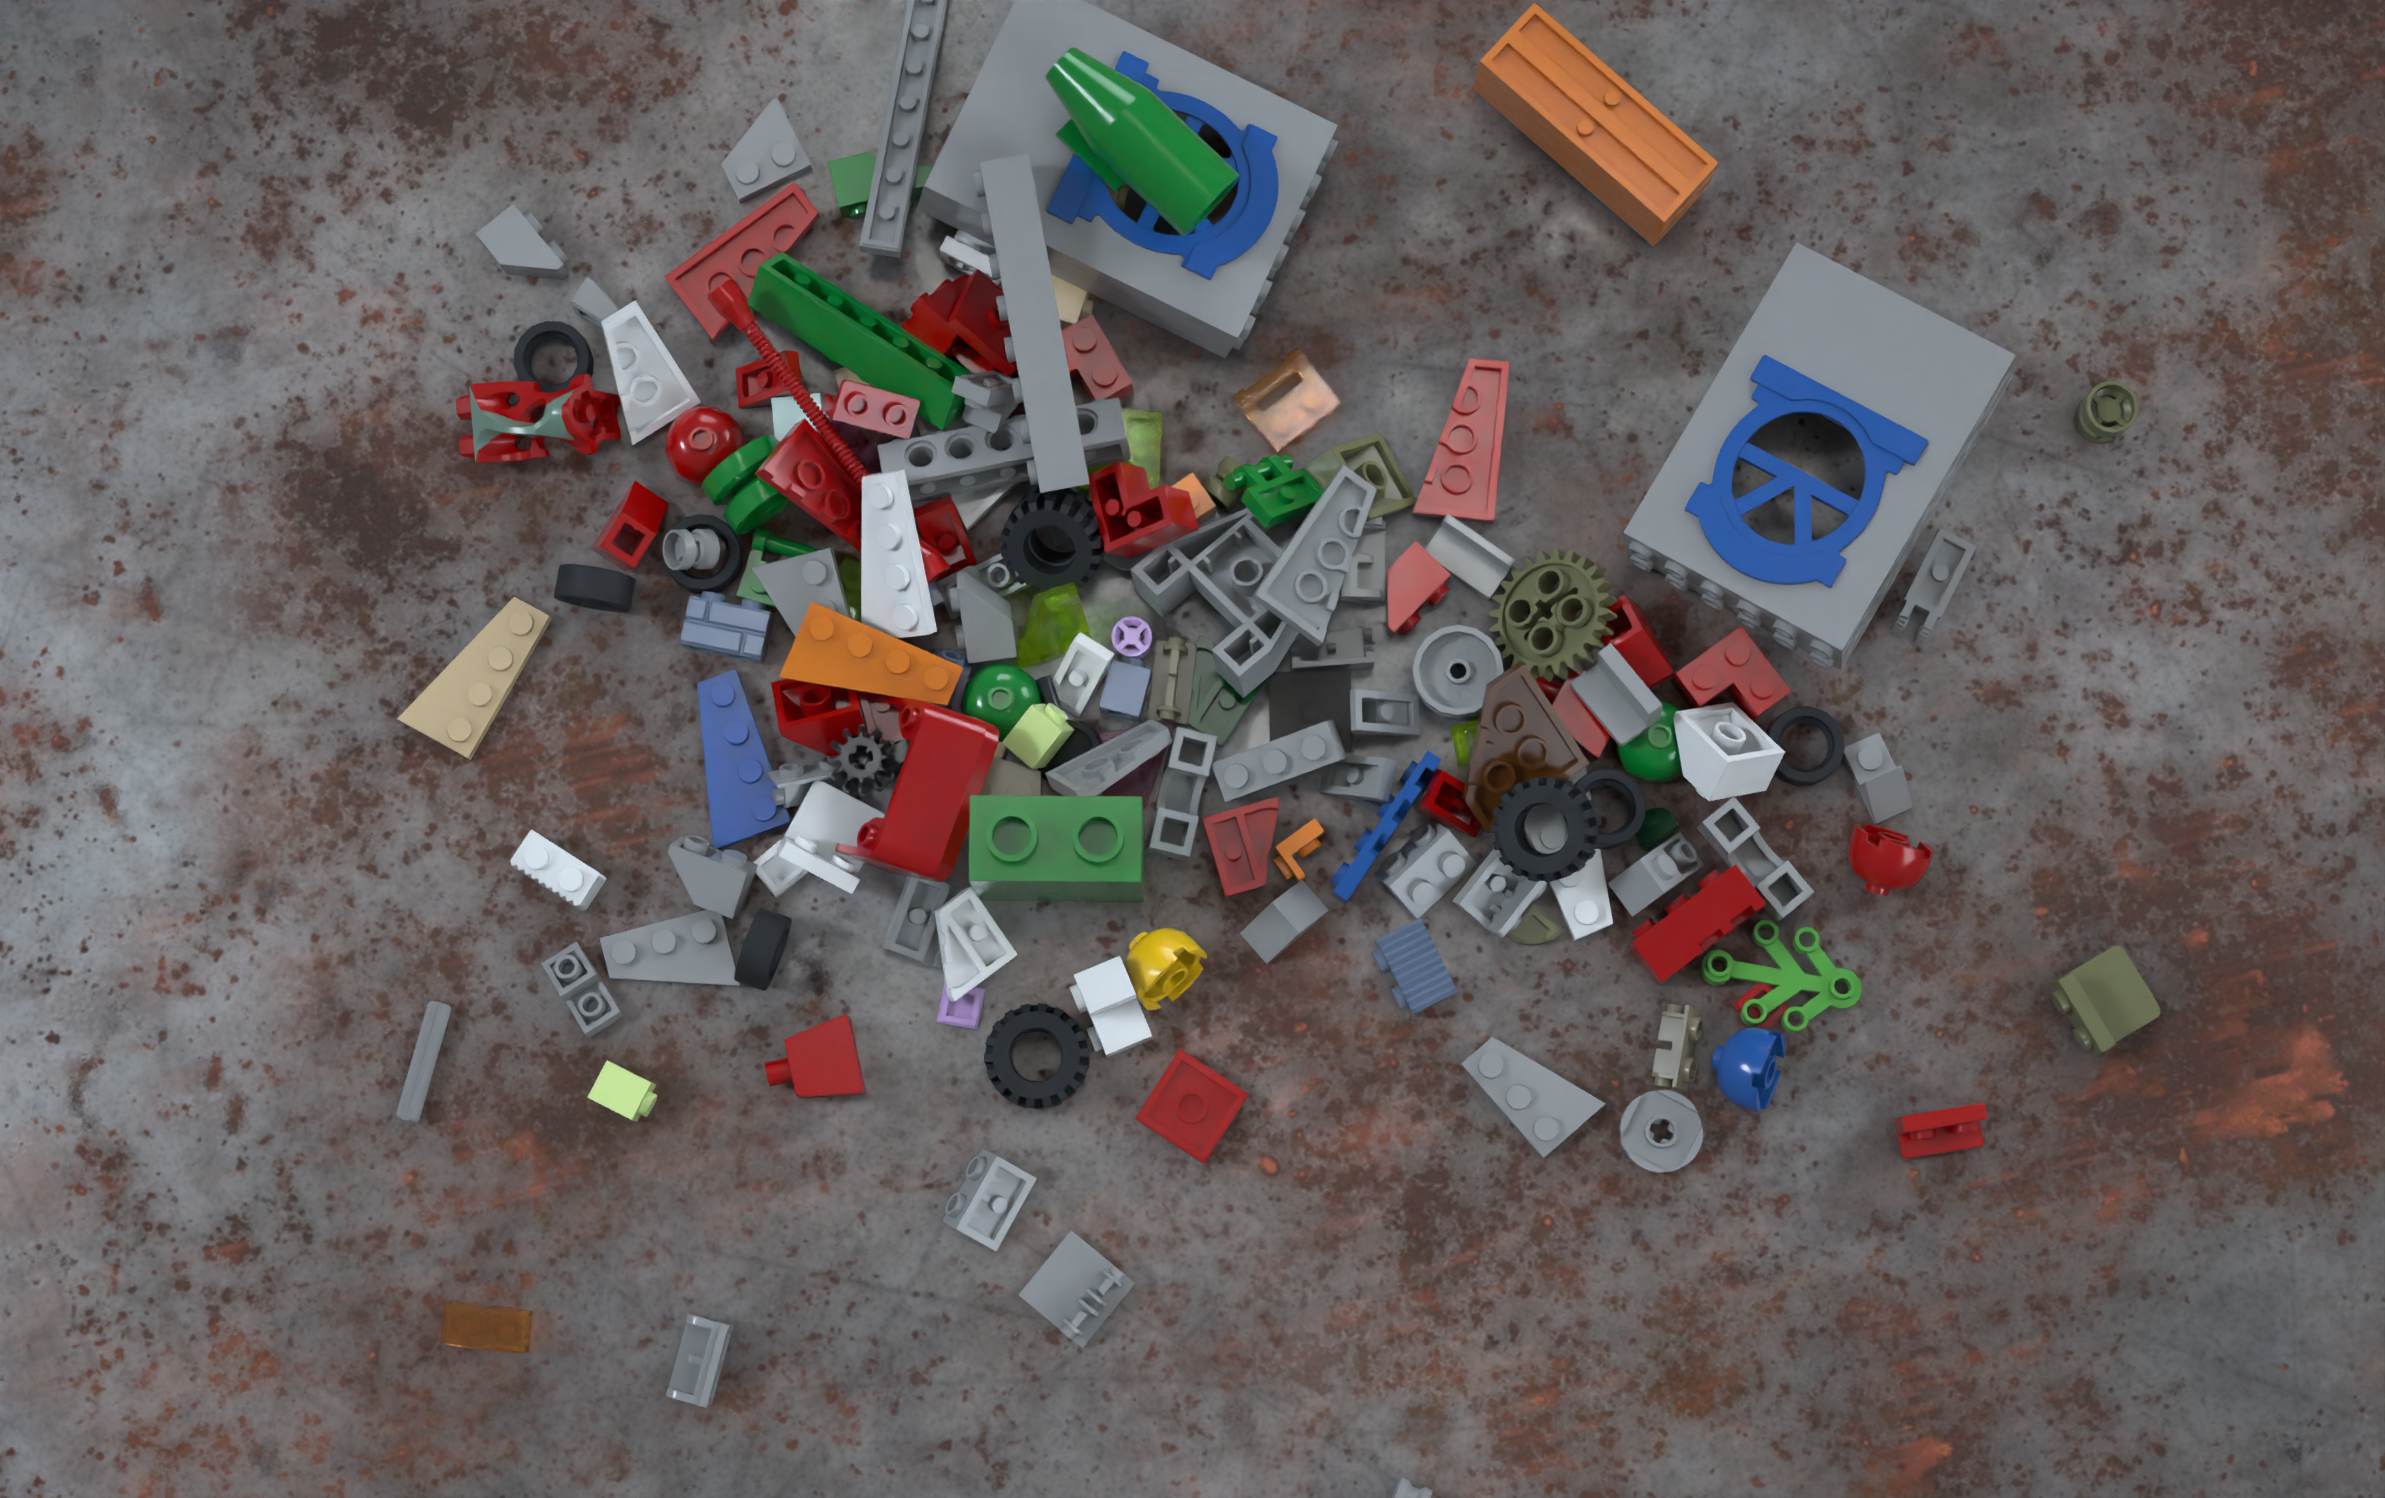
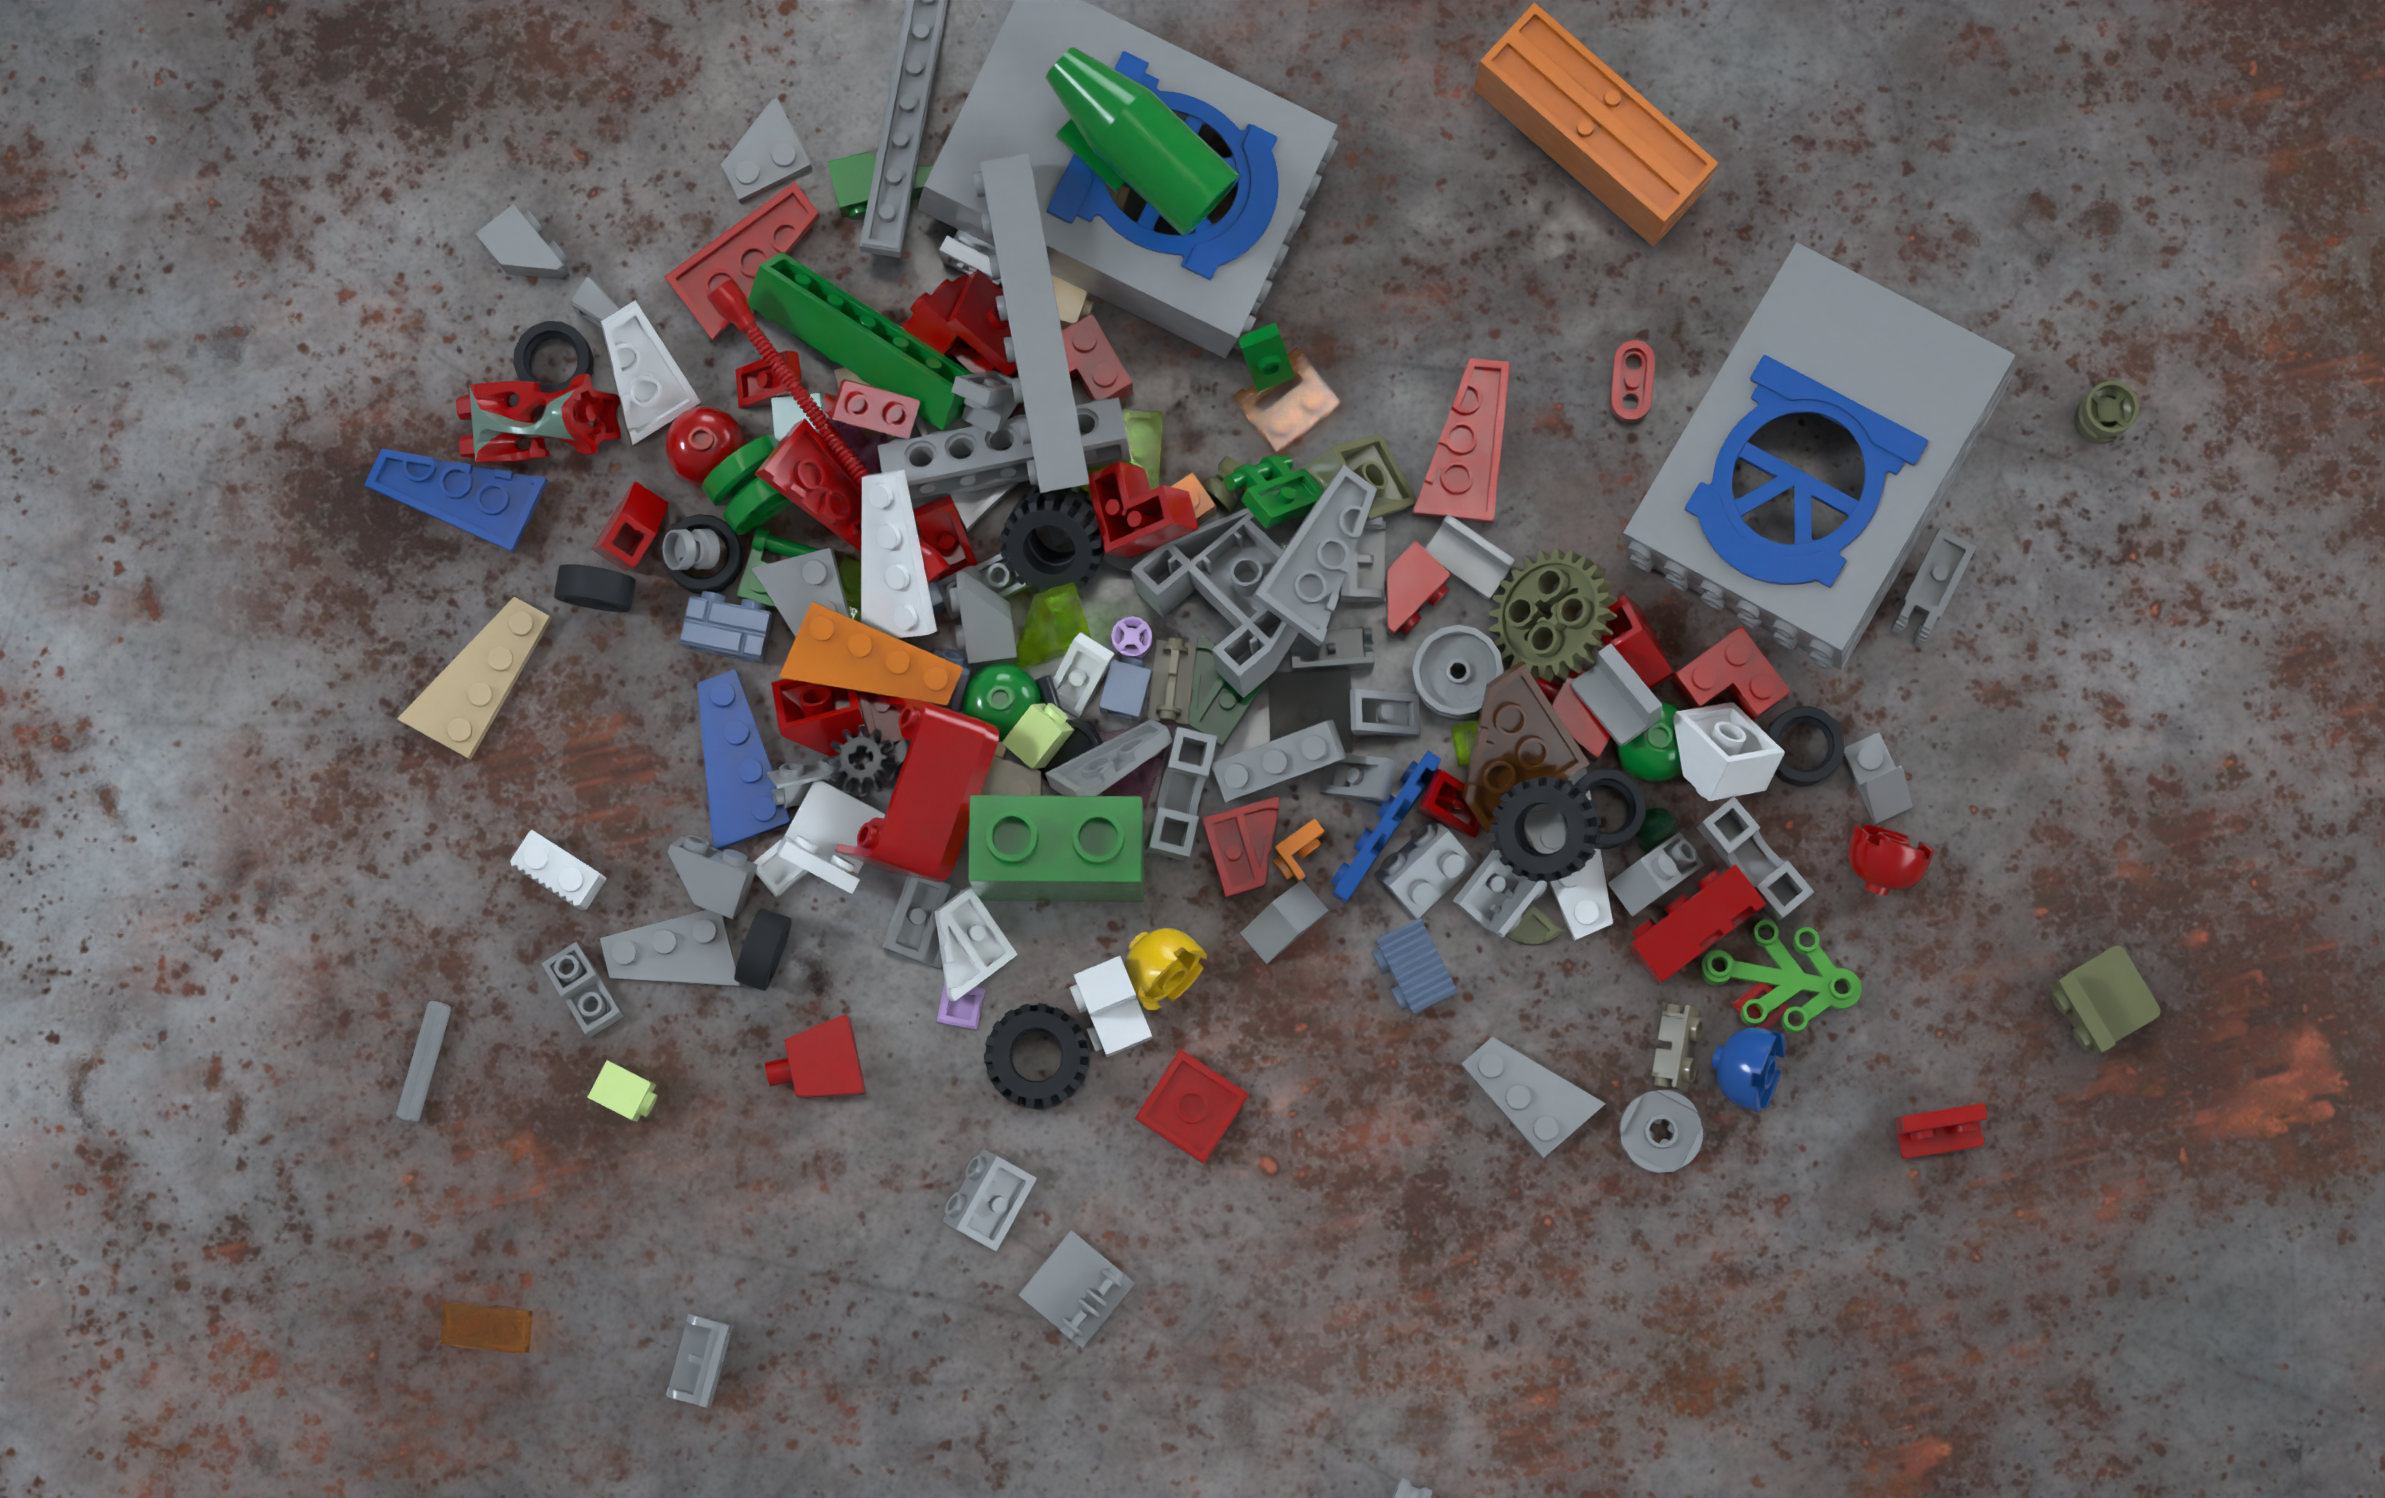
none -> blue wing [364,449,548,554]
none -> green plate [1238,323,1296,392]
none -> plate [1610,340,1655,423]

